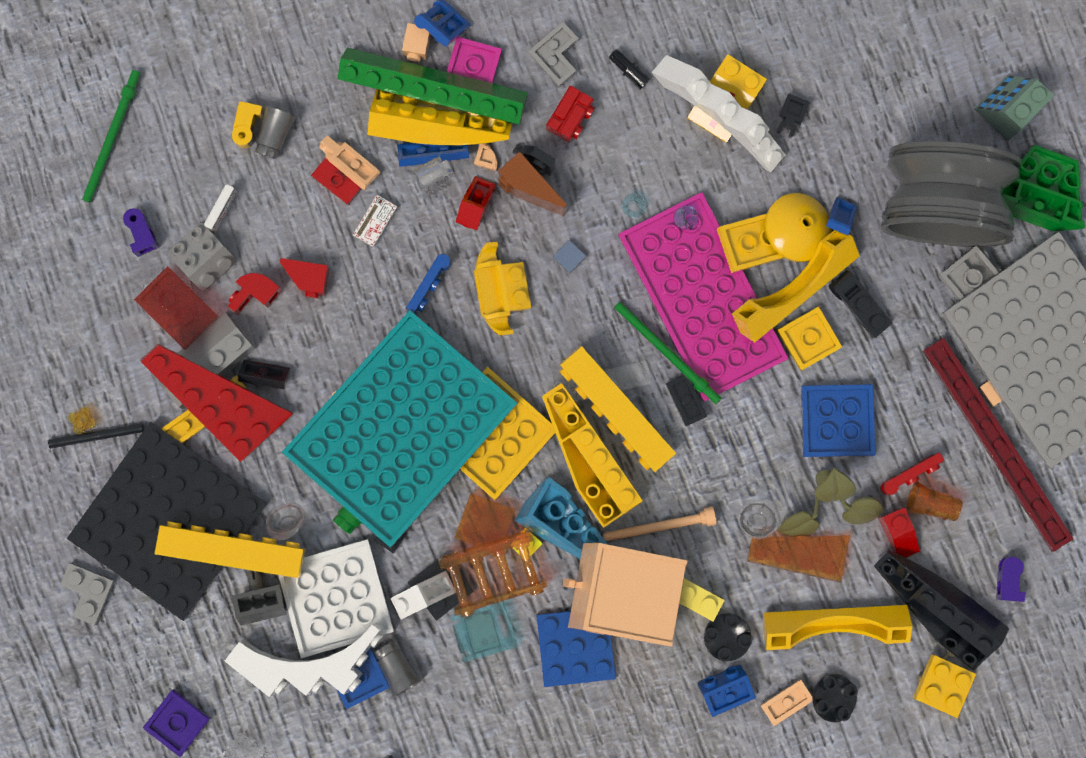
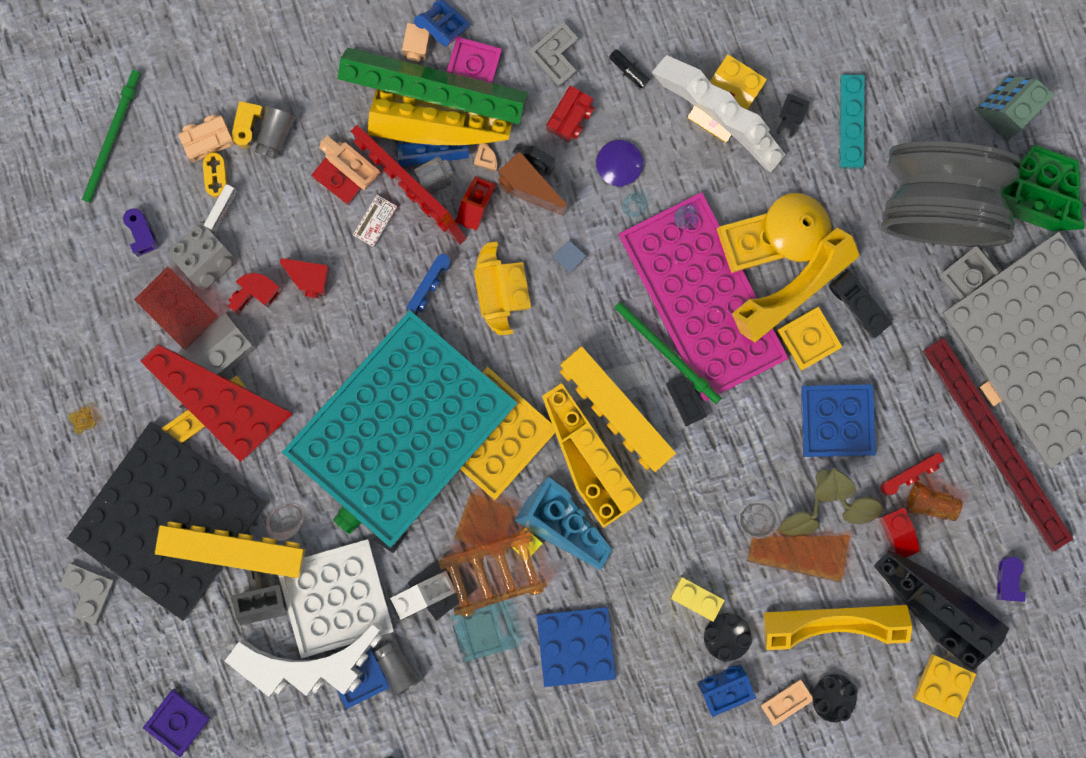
black bar [48,423,144,449] -> none
black plate [238,359,290,389] -> none
light nougat piece [563,543,687,647] -> none
light nougat piece [603,506,717,541] -> none
blue tile [826,197,858,235] -> none
none -> light nougat brick [178,115,235,163]
none -> yellow beam [203,153,227,198]
none -> red wing [350,125,467,245]
none -> dark purple dish [596,140,643,187]
none -> teal plate [839,75,865,169]

